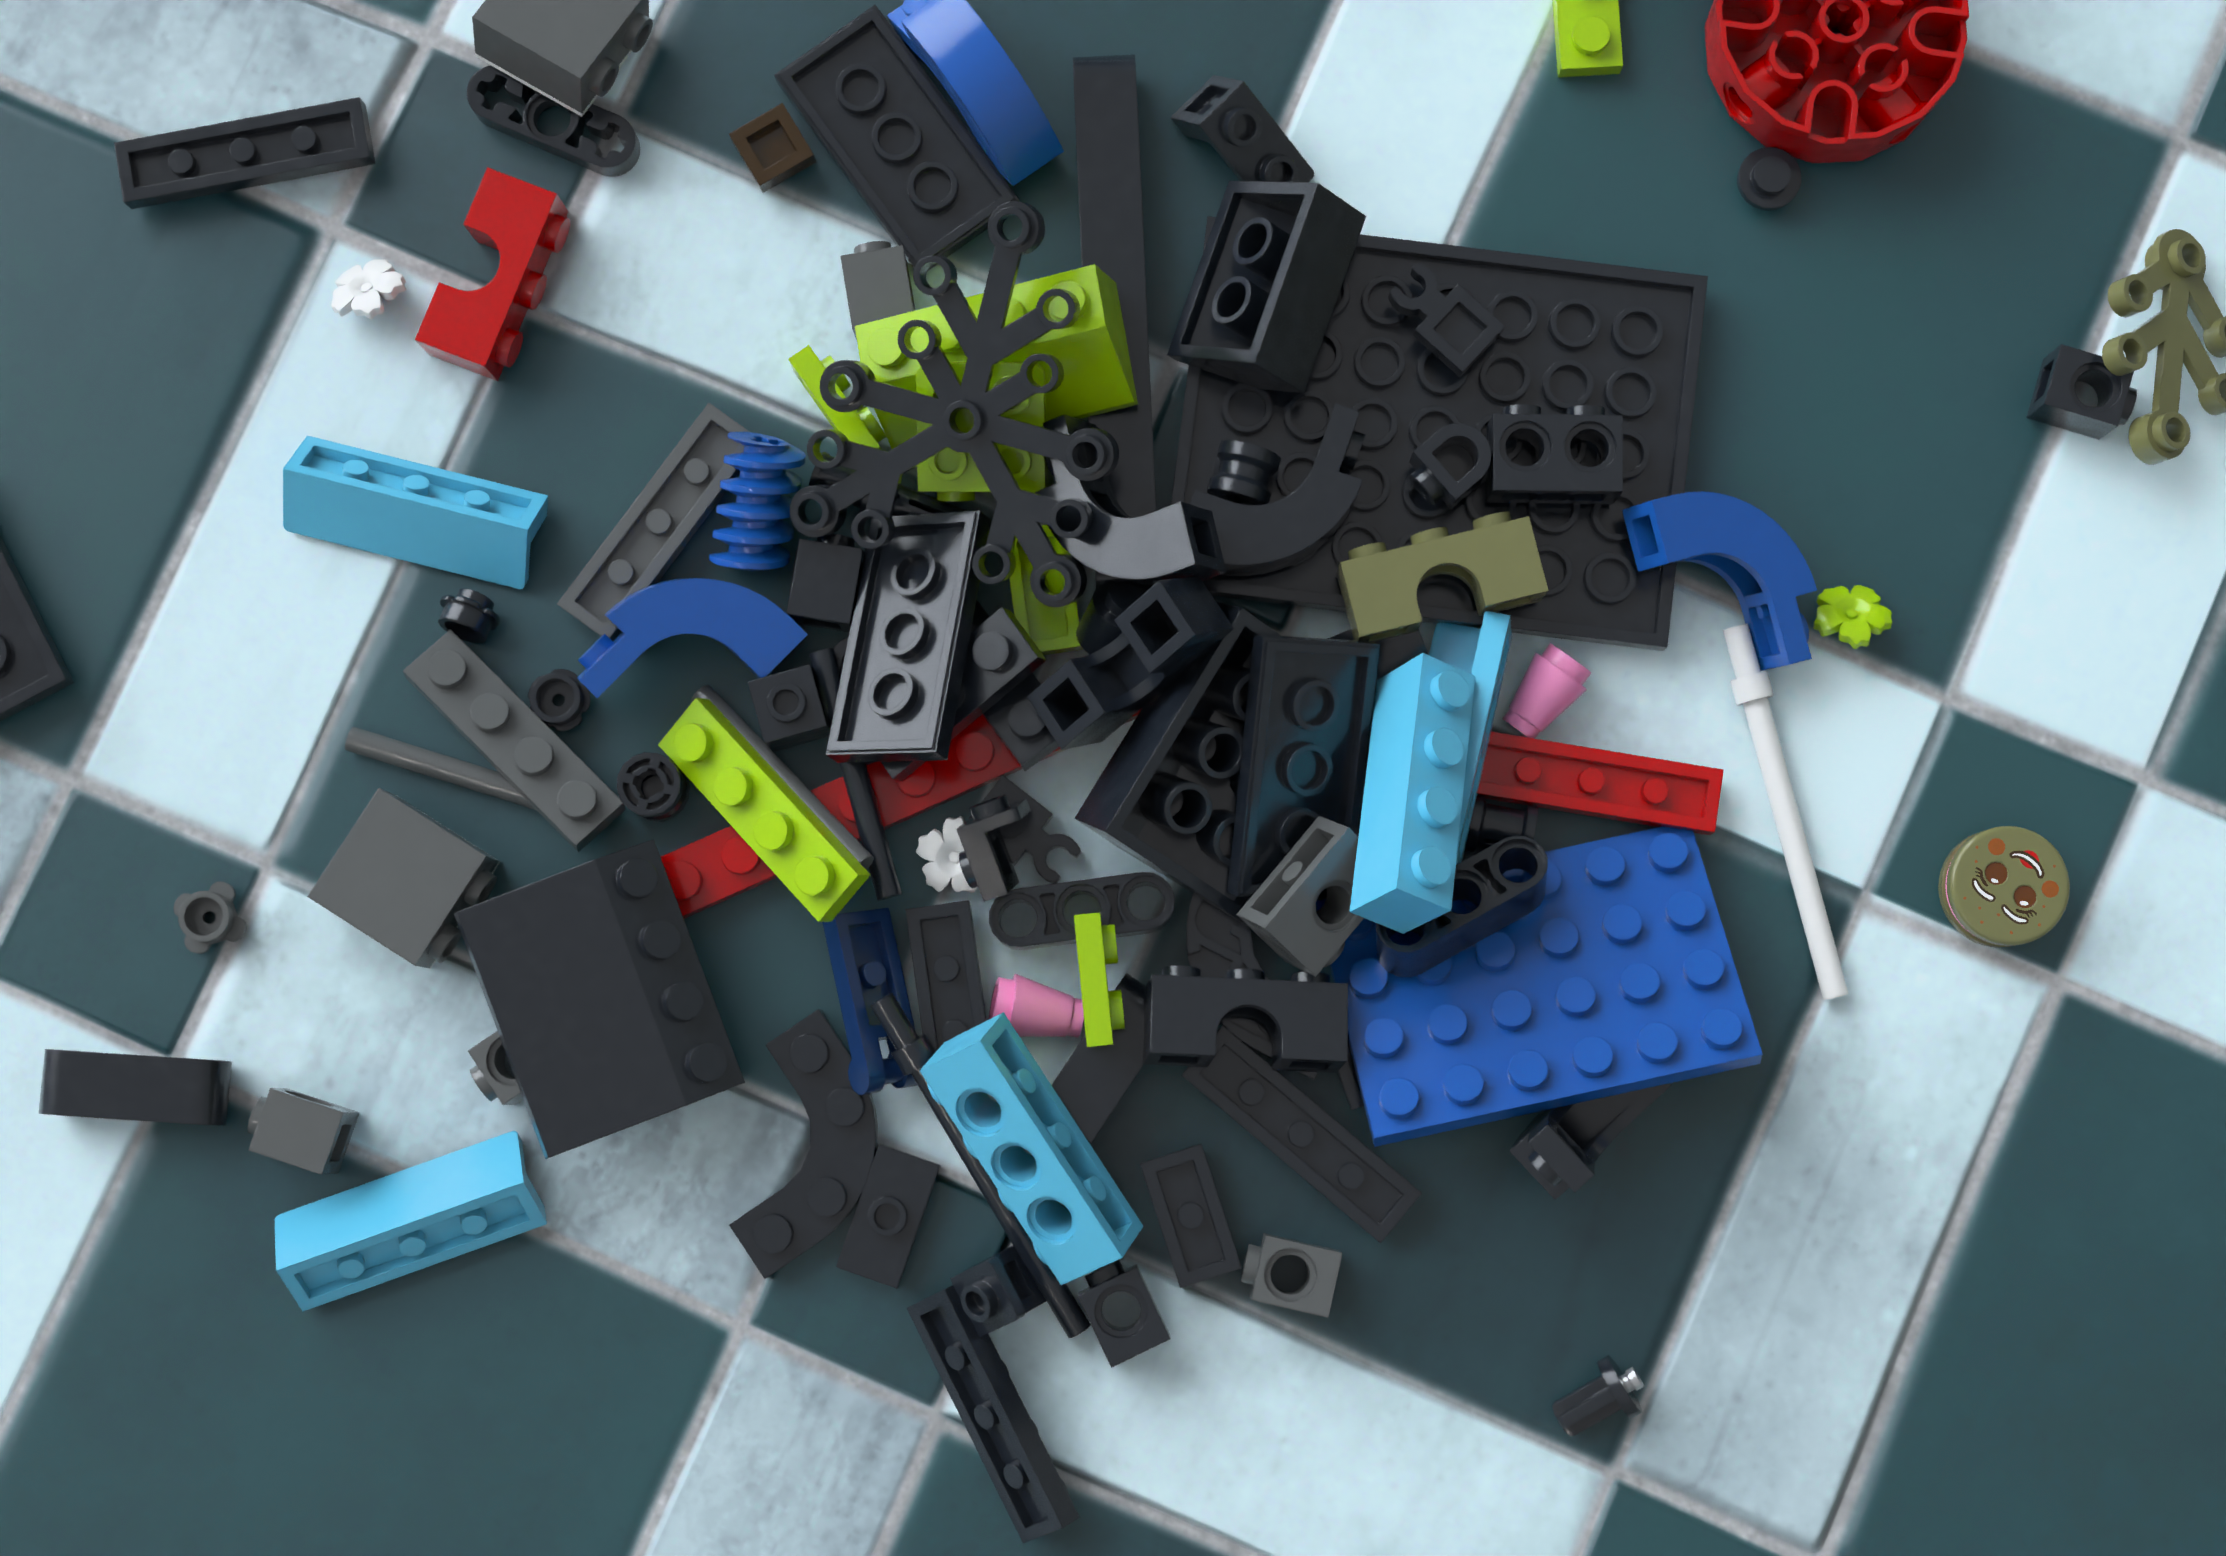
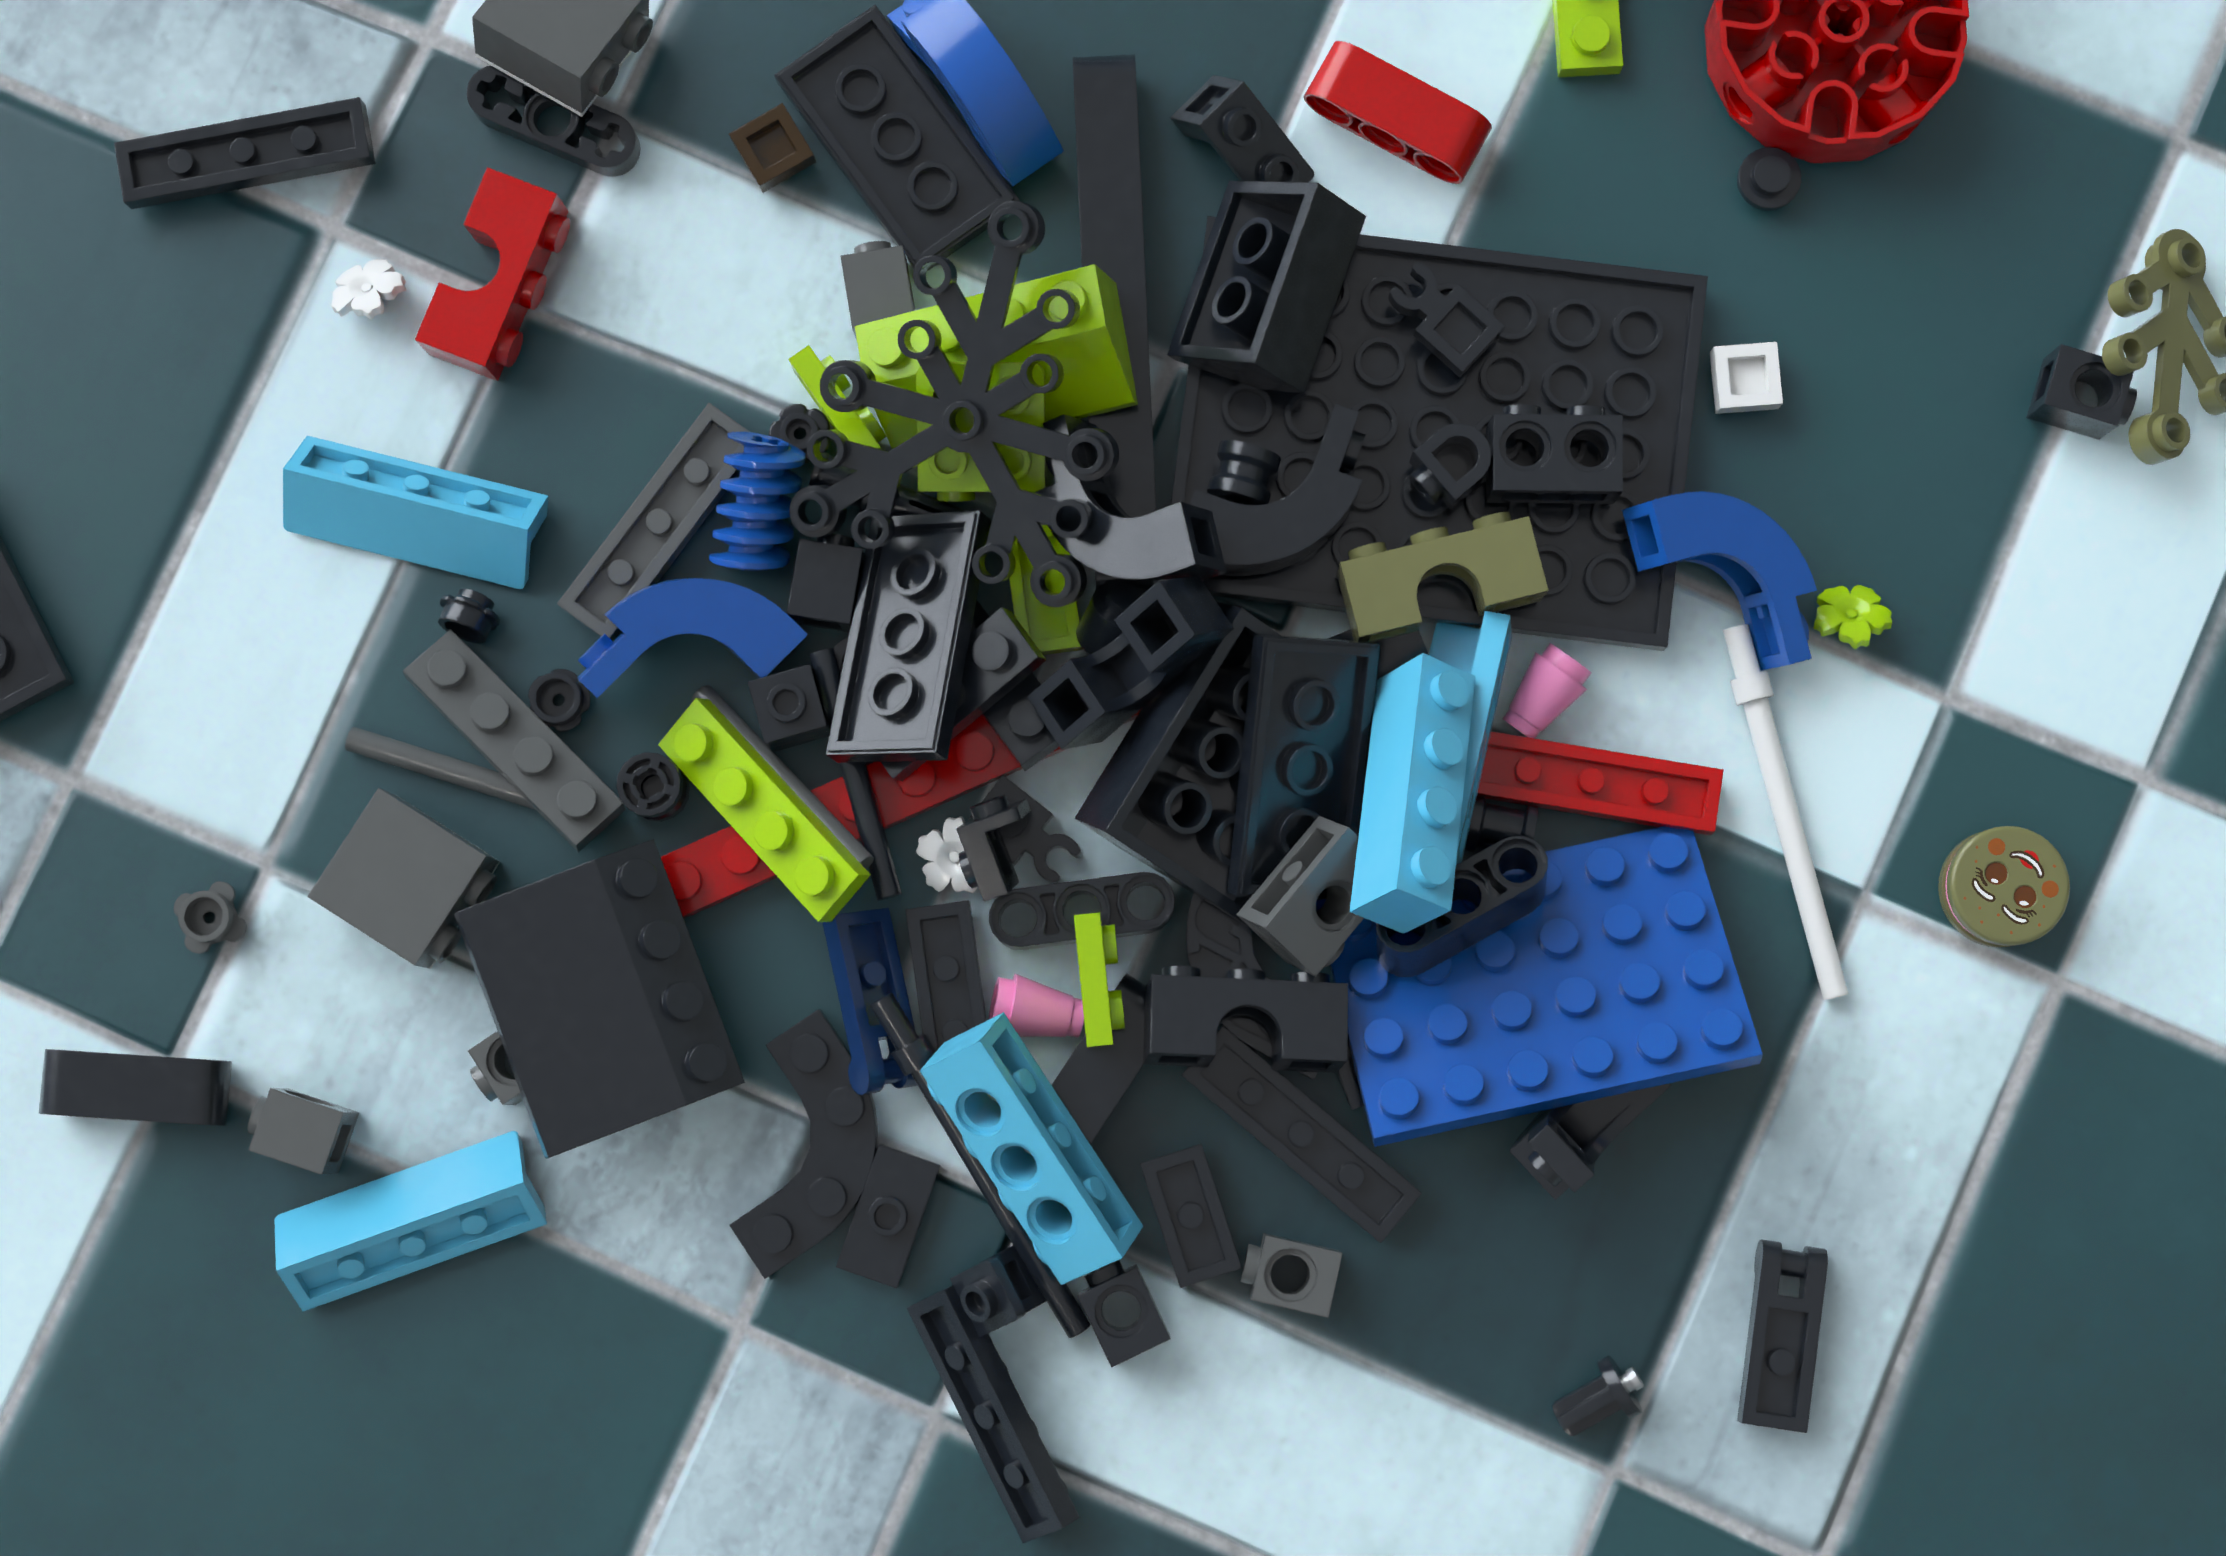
none -> black plate [769,404,830,463]
none -> red beam [1303,41,1492,184]
none -> white plate [1710,342,1783,414]
none -> black plate [1737,1239,1828,1433]

